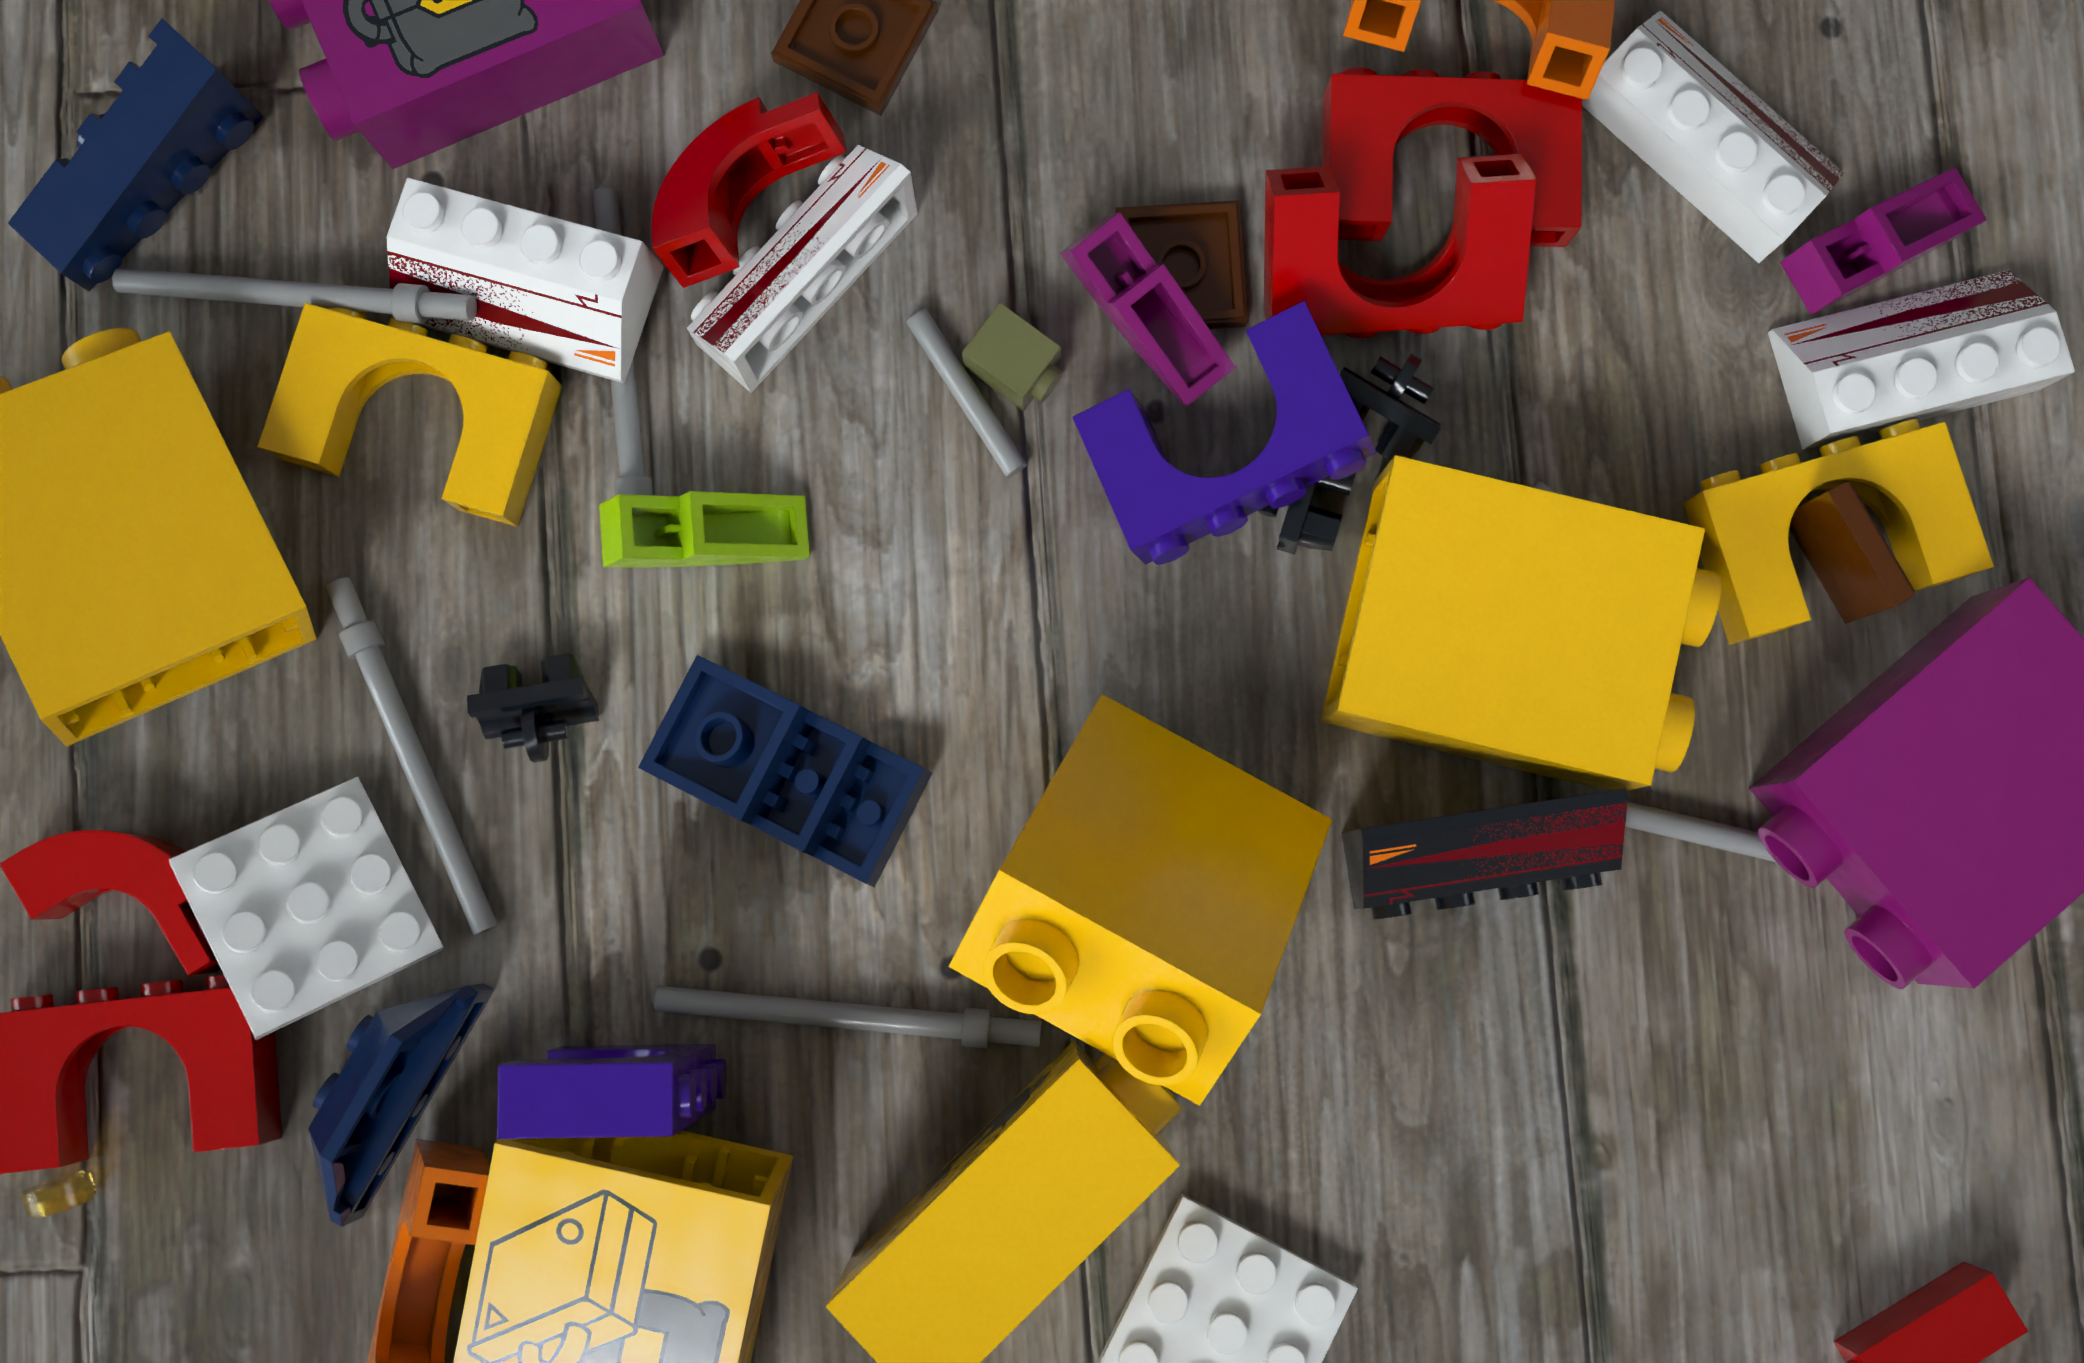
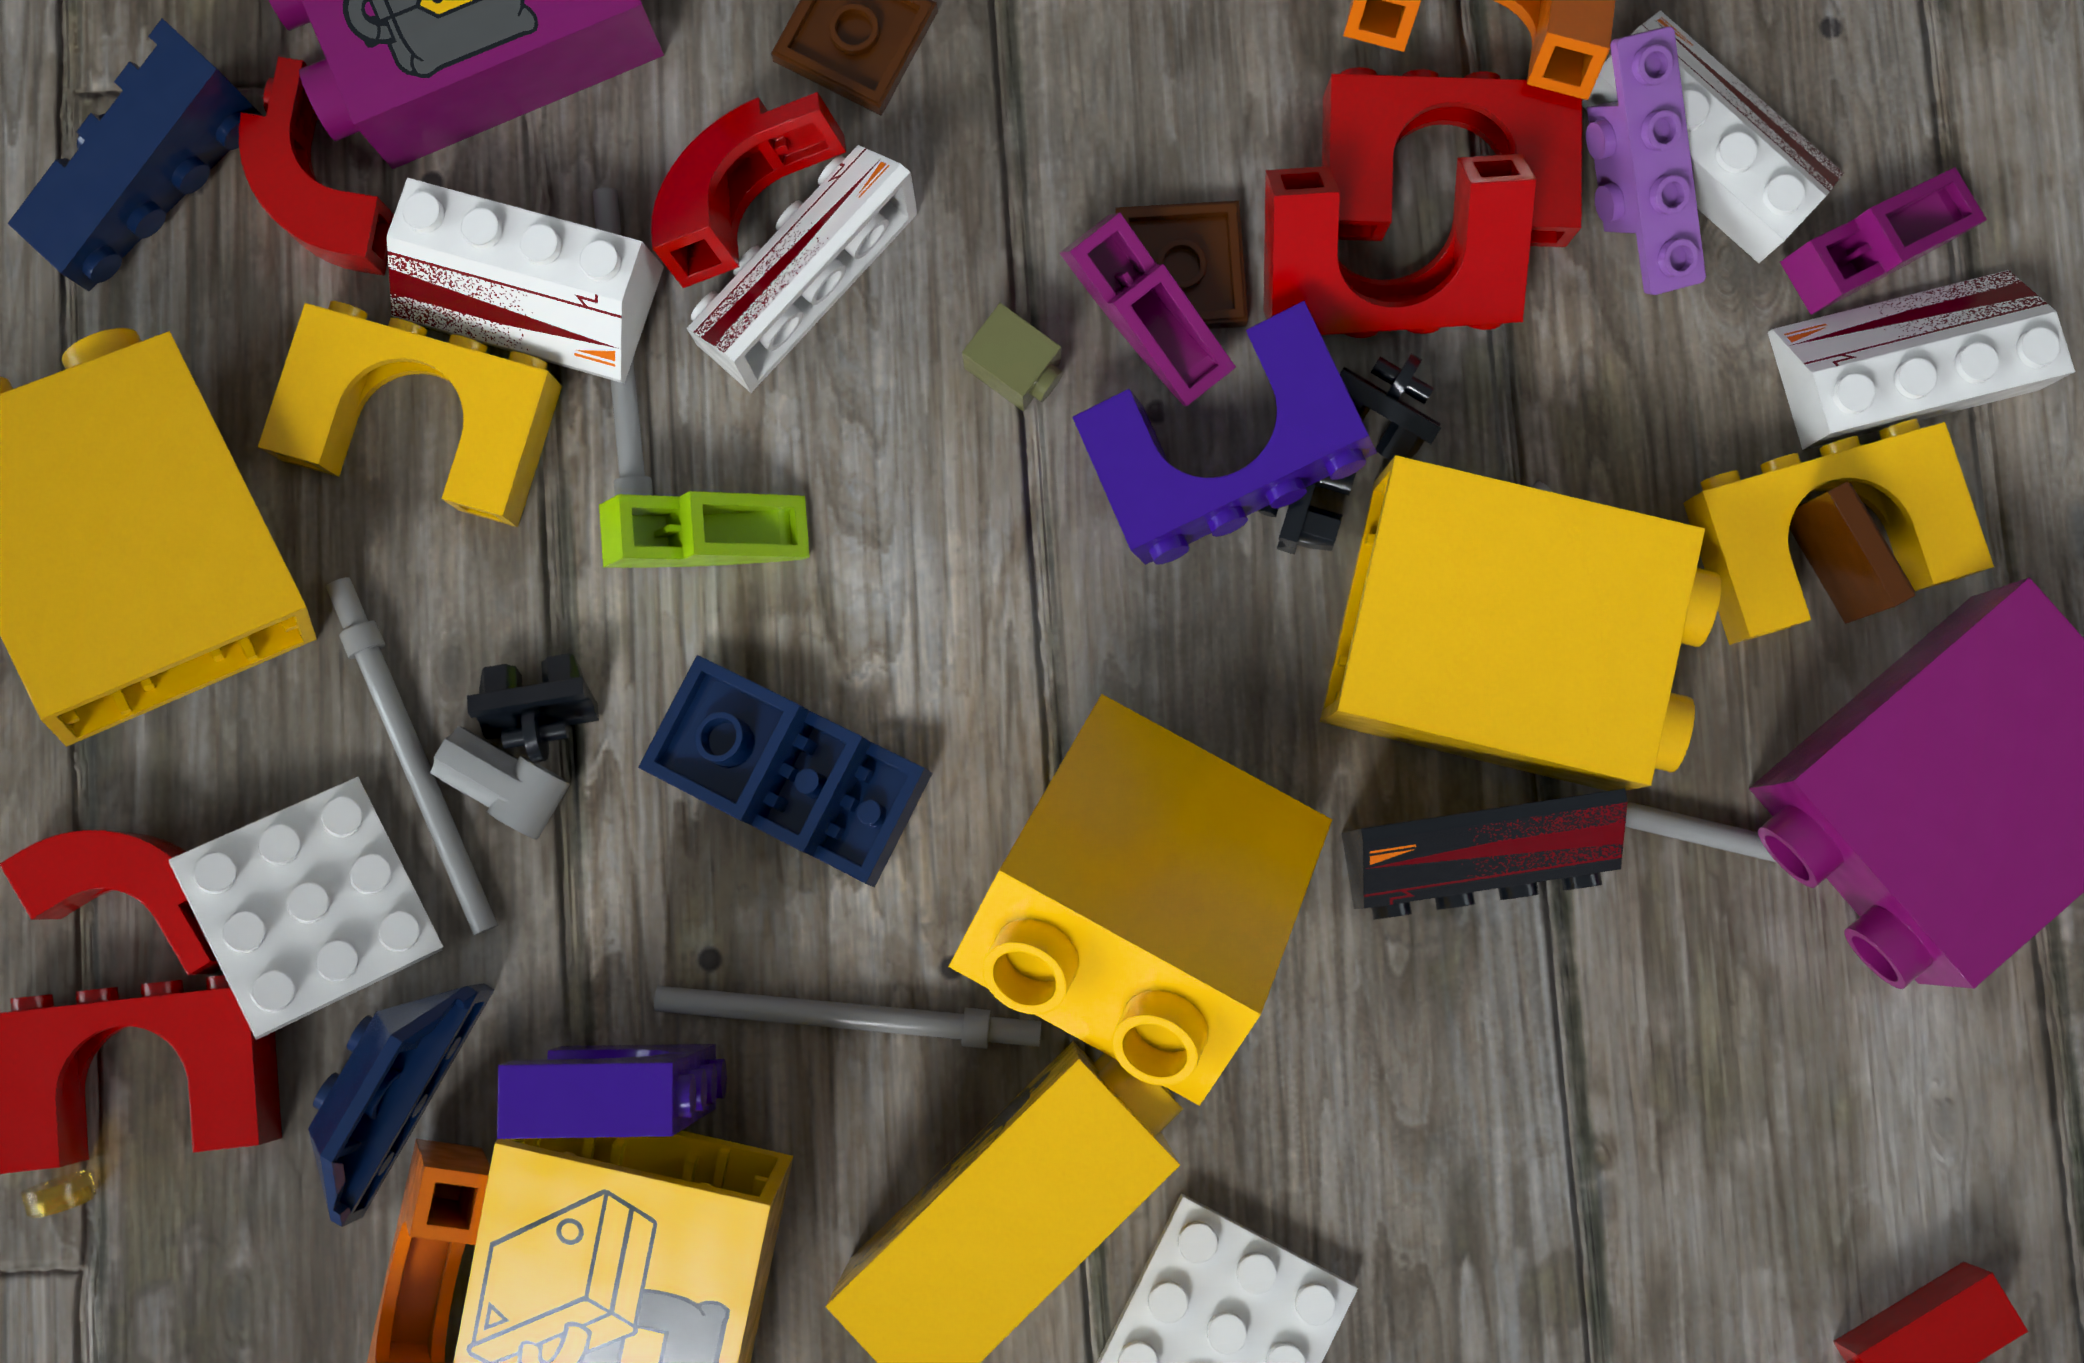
light grey bar [112,268,477,323] -> none
light grey bar [906,309,1027,478] -> none
none -> red arch [239,56,394,276]
none -> light grey piece [430,726,571,840]
none -> medium lavender bracket [1586,27,1706,295]

